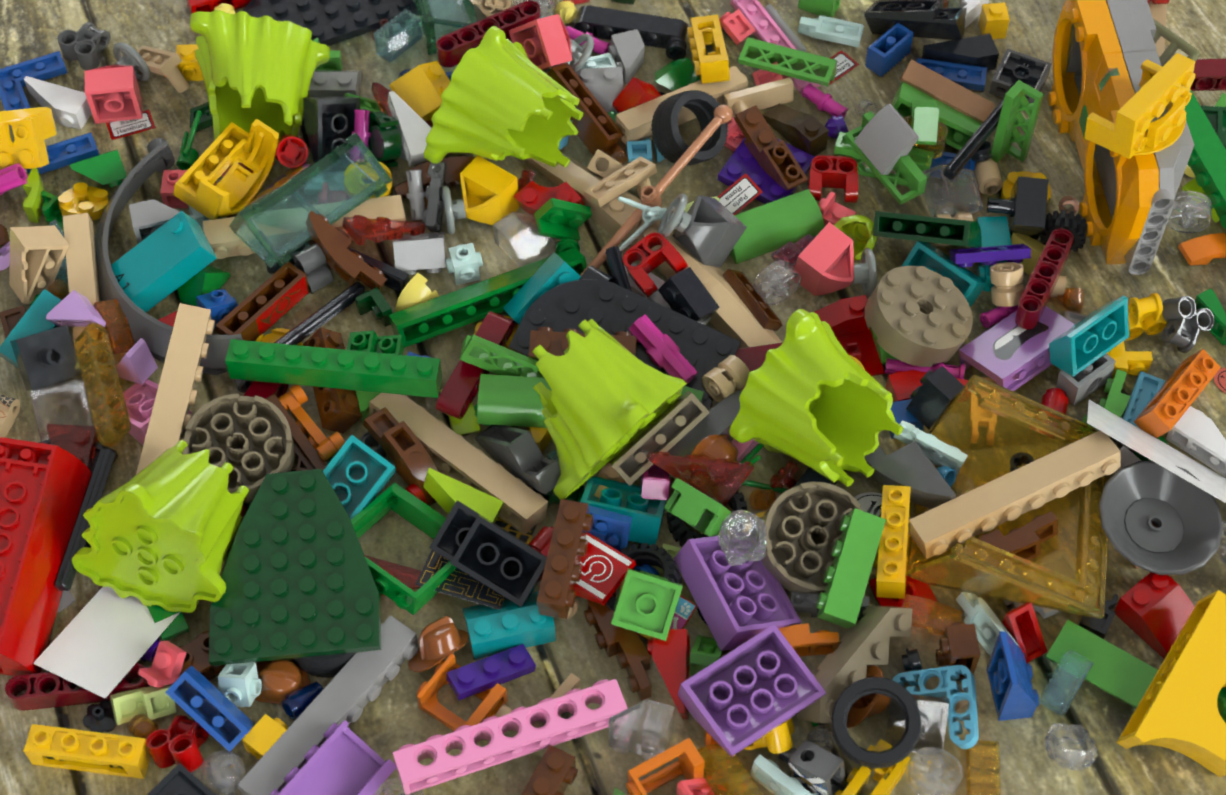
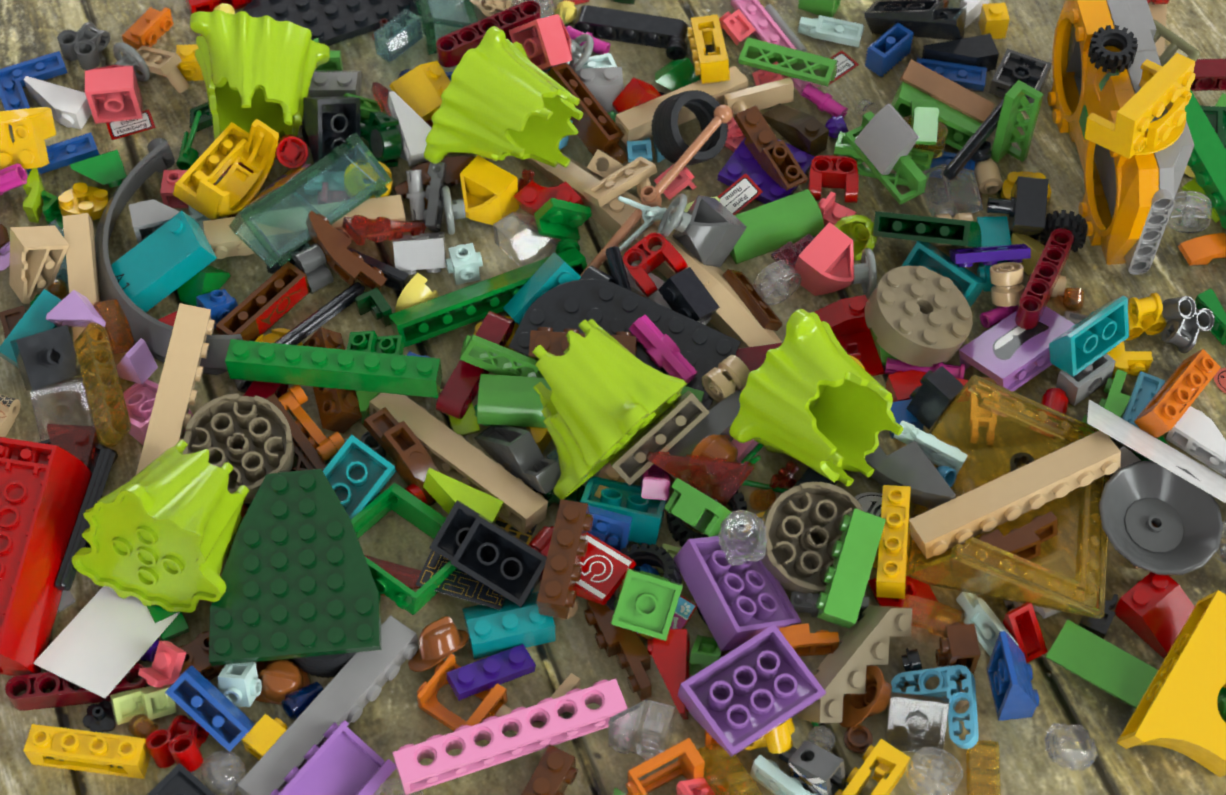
dark pink pin [352,110,371,159] -> none
light grey slope [608,29,645,84] -> none
black tyre [832,677,921,768] -> none
clear light blue brick [1038,650,1094,716] -> none
nougat pin [1059,196,1079,215] -> none
none -> orange bracket [122,7,174,49]
none -> coral bracket [654,162,696,200]
none -> reddish brown plate [844,725,873,754]
none -> black tyre [1088,25,1138,73]

